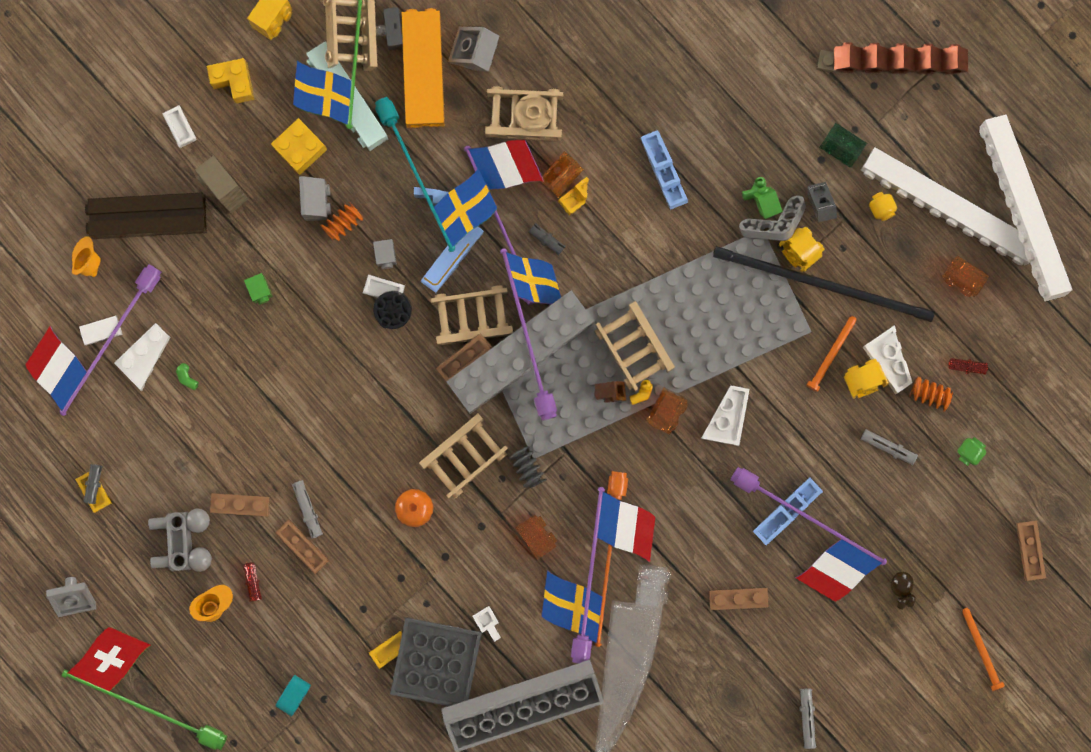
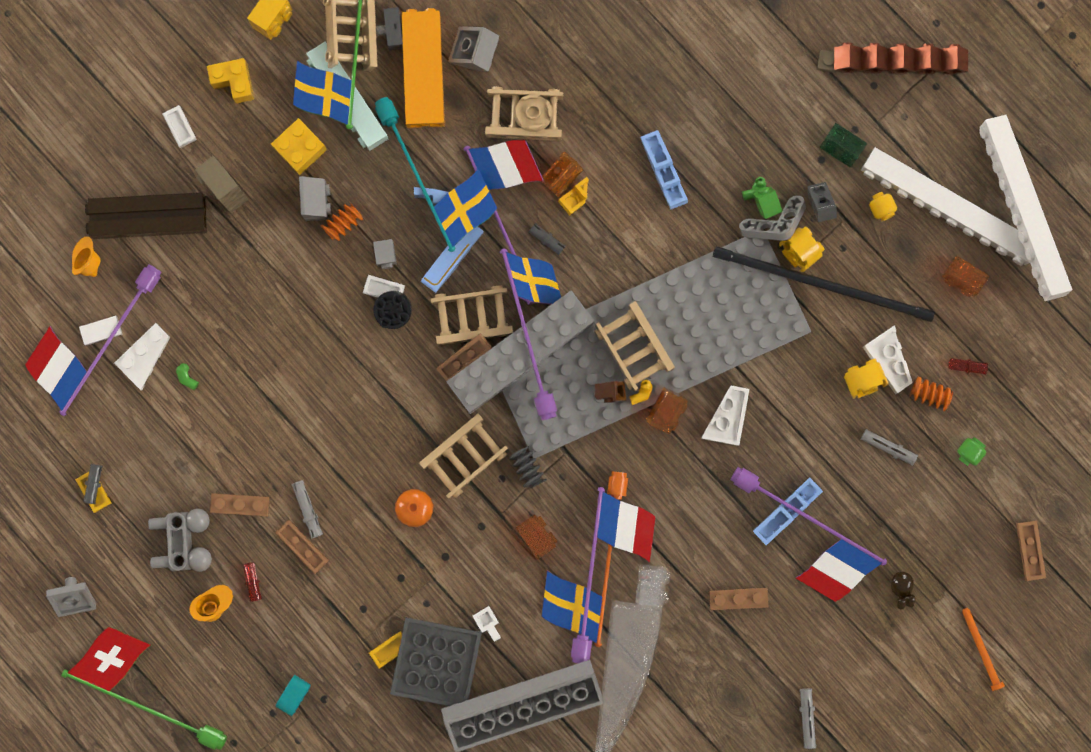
bright green brick [244,273,273,305] -> none
orange bar [806,316,856,392] -> none

